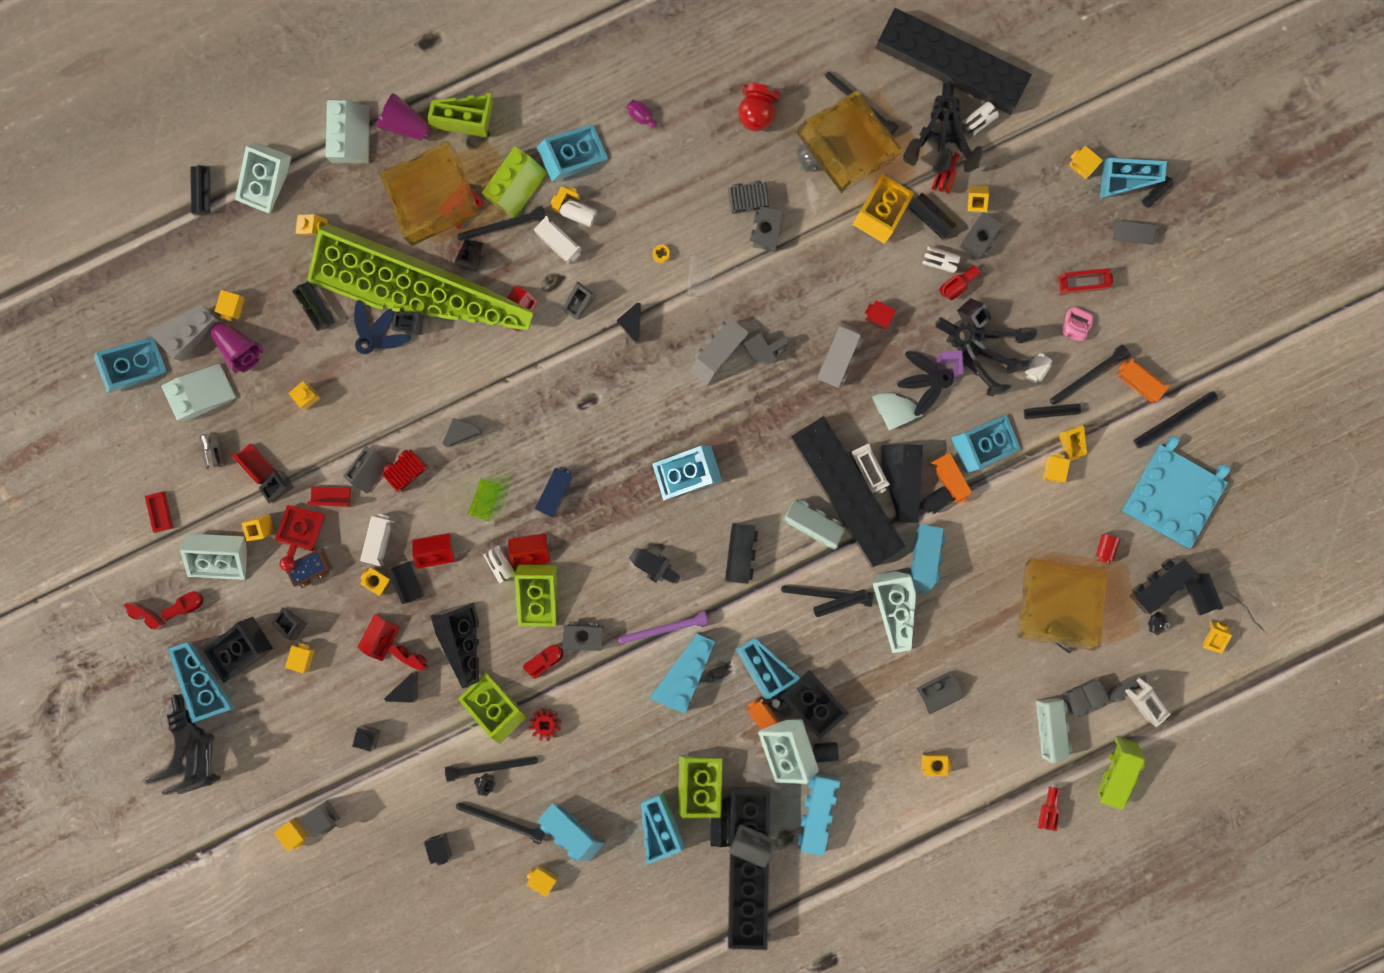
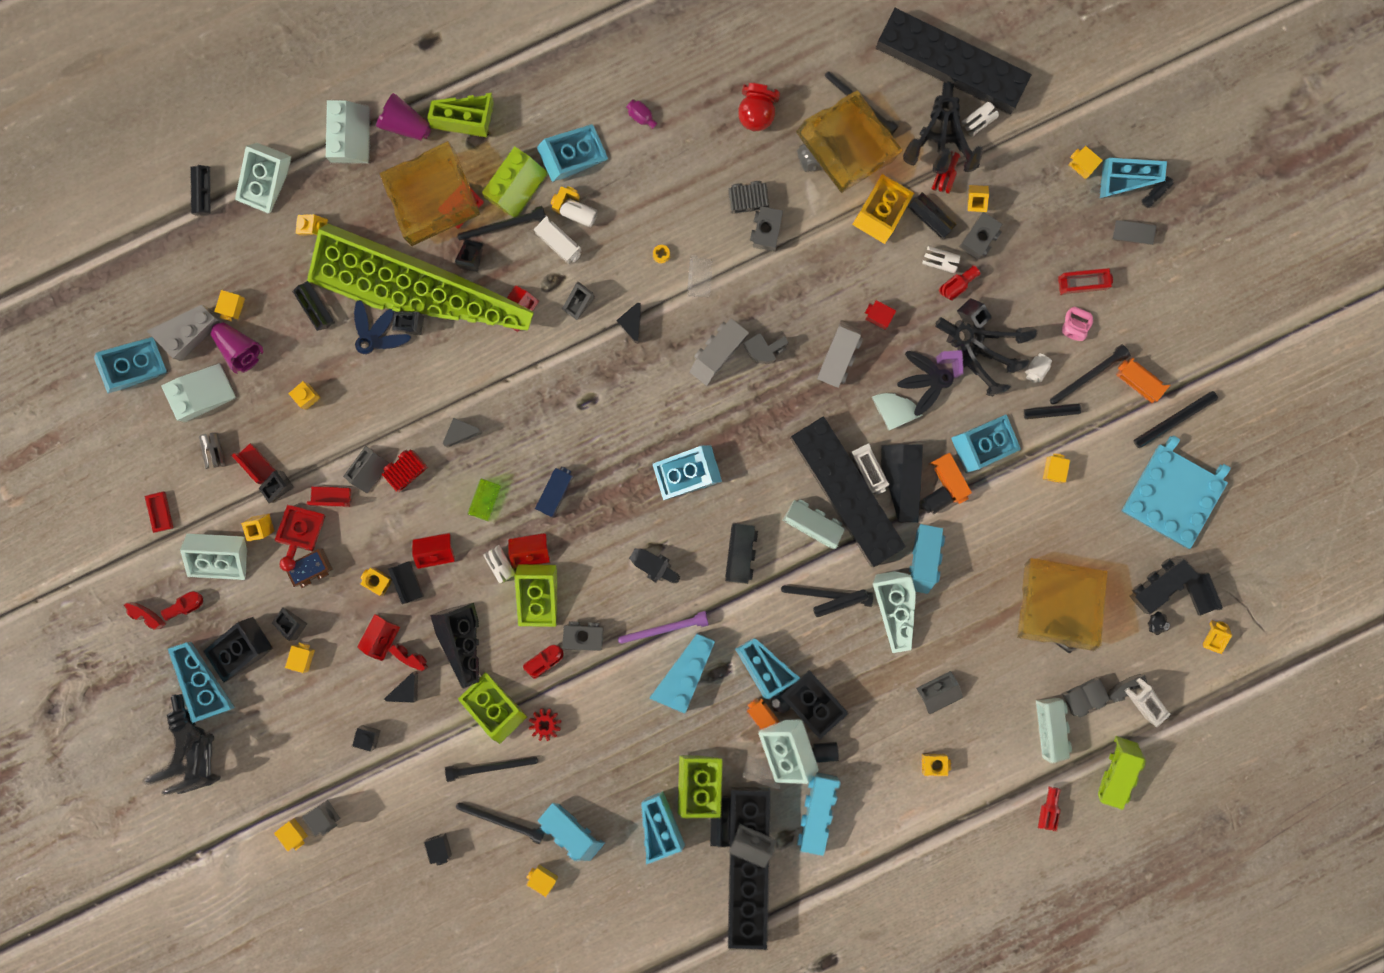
white window [360,513,394,566] -> none
black piece [474,773,496,797] -> none
yellow slope [1058,425,1087,461] -> none
red brick [1095,534,1121,564] -> none

